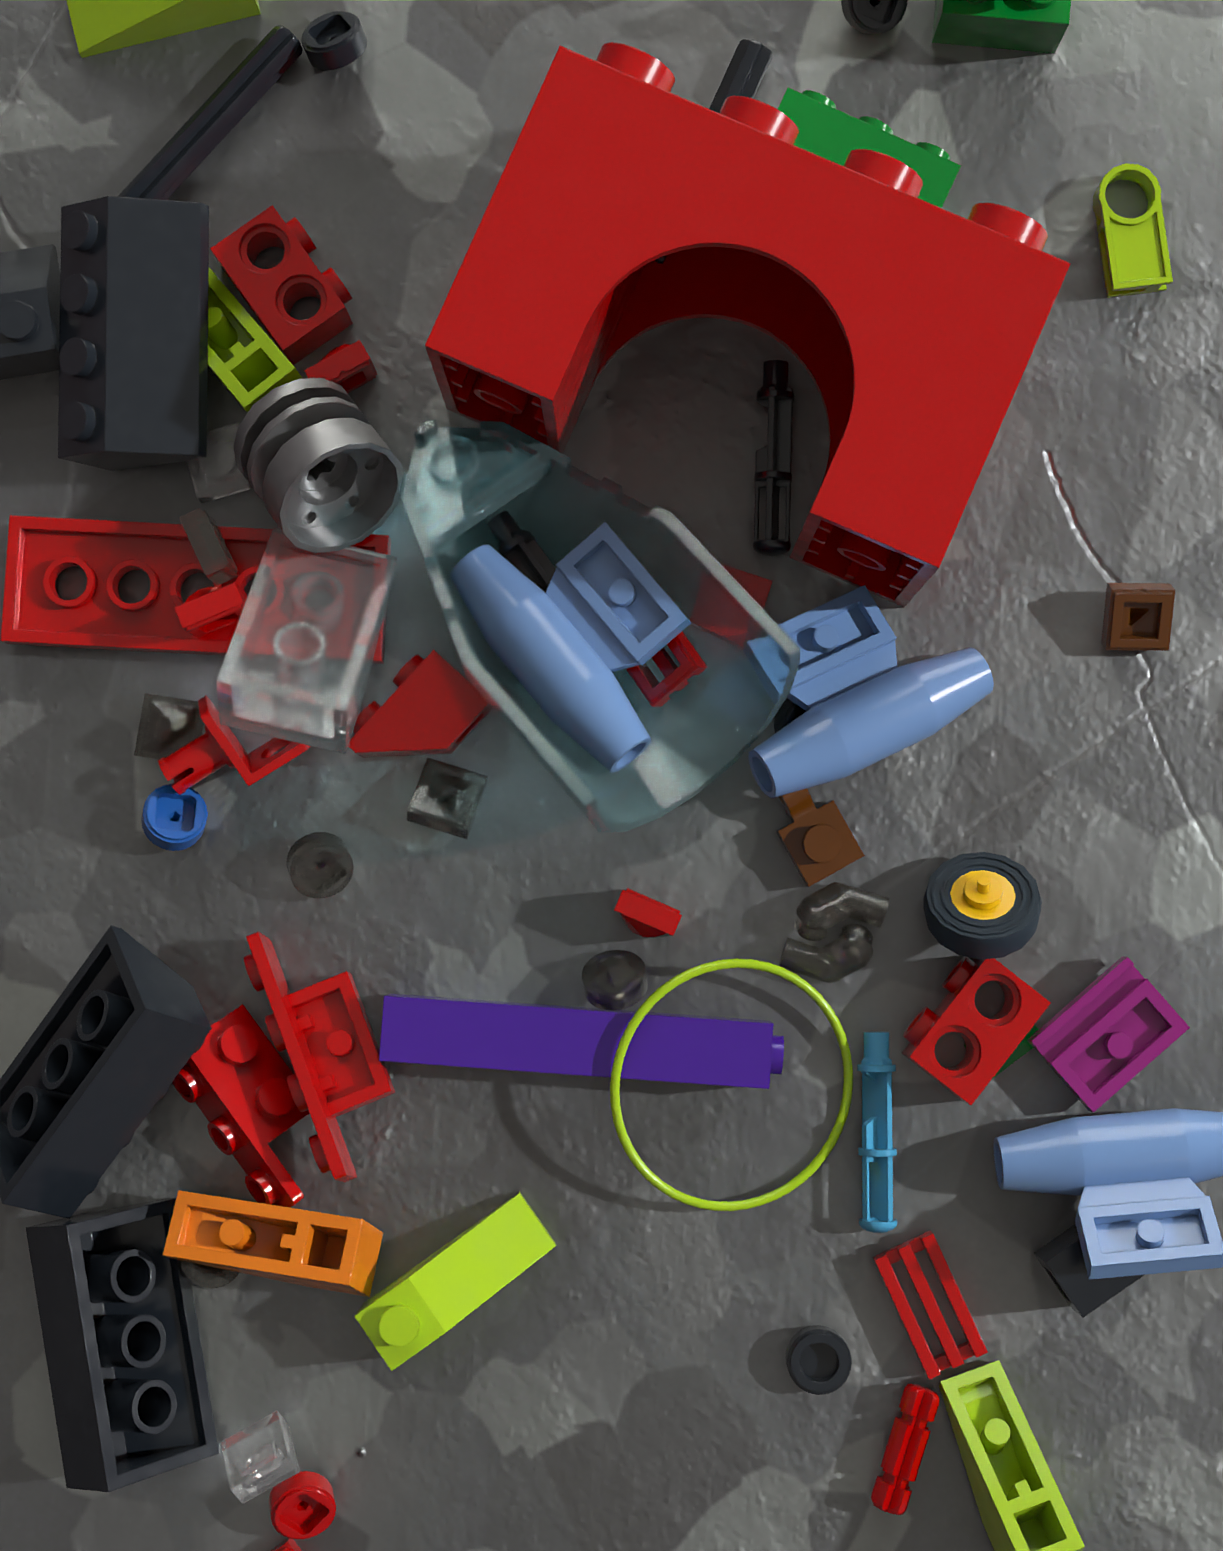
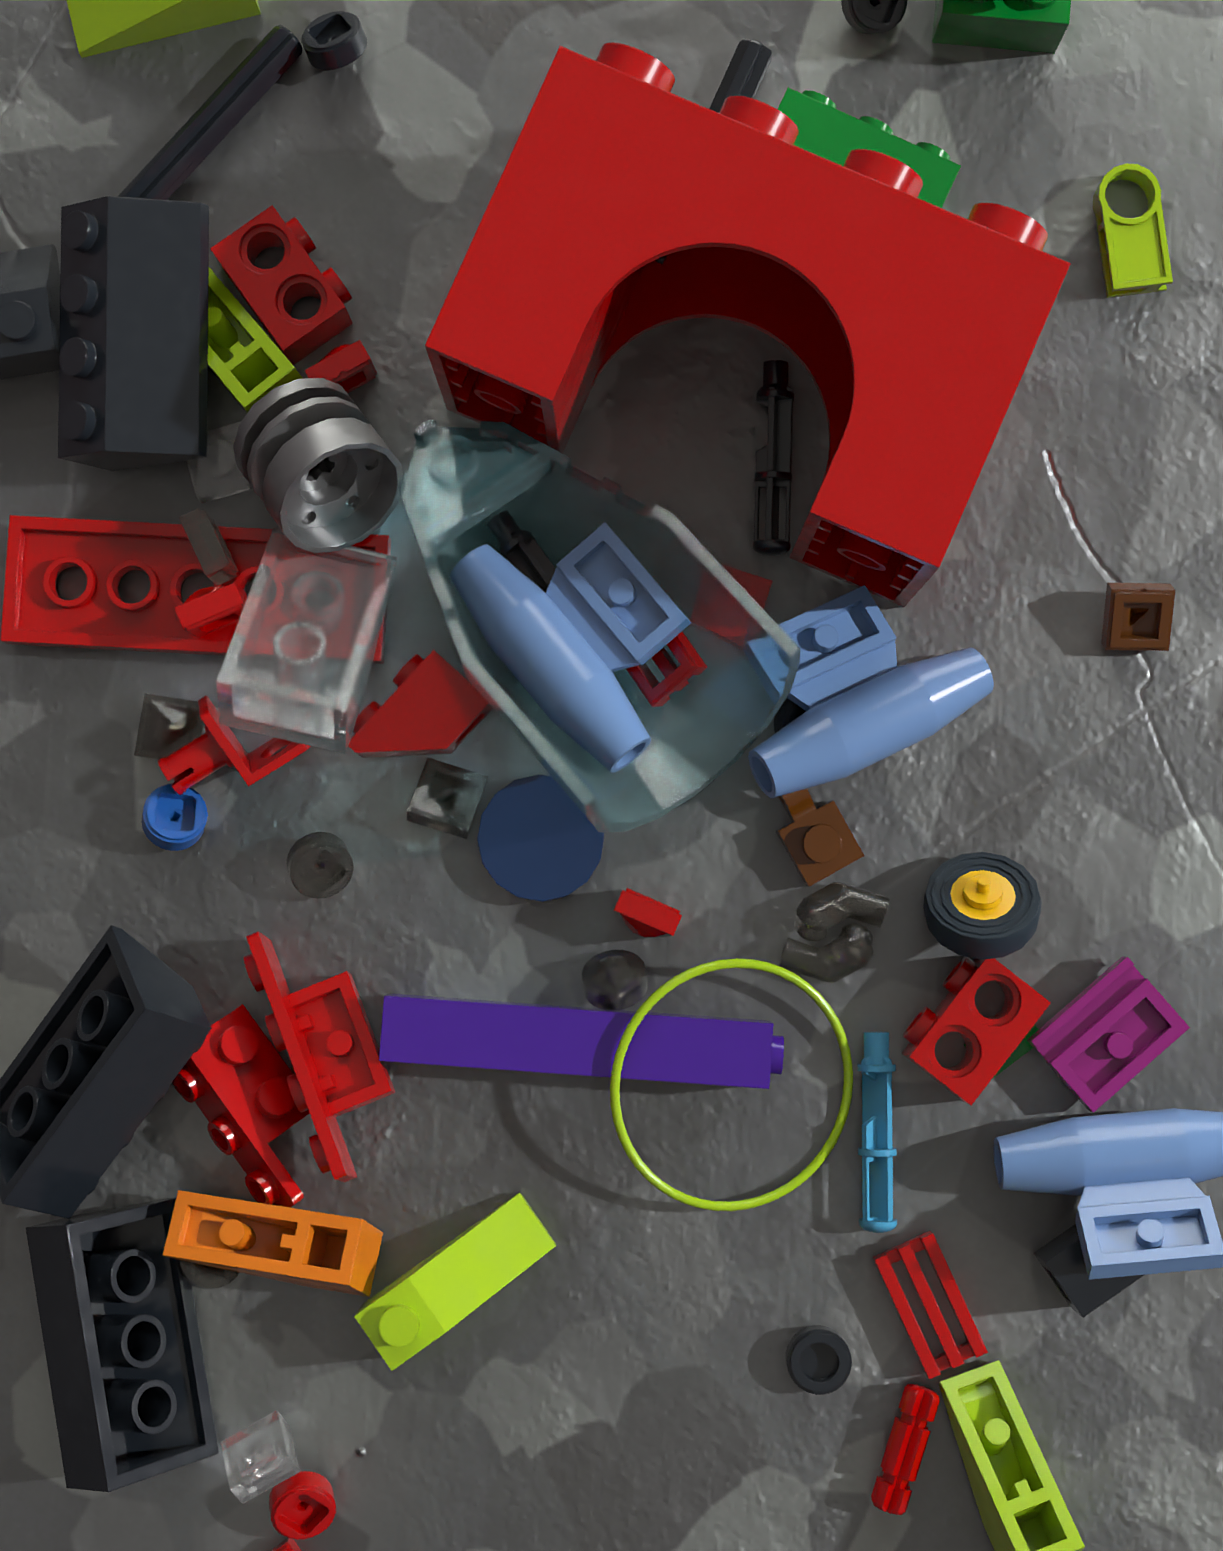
none -> dark blue tile [477,774,605,902]

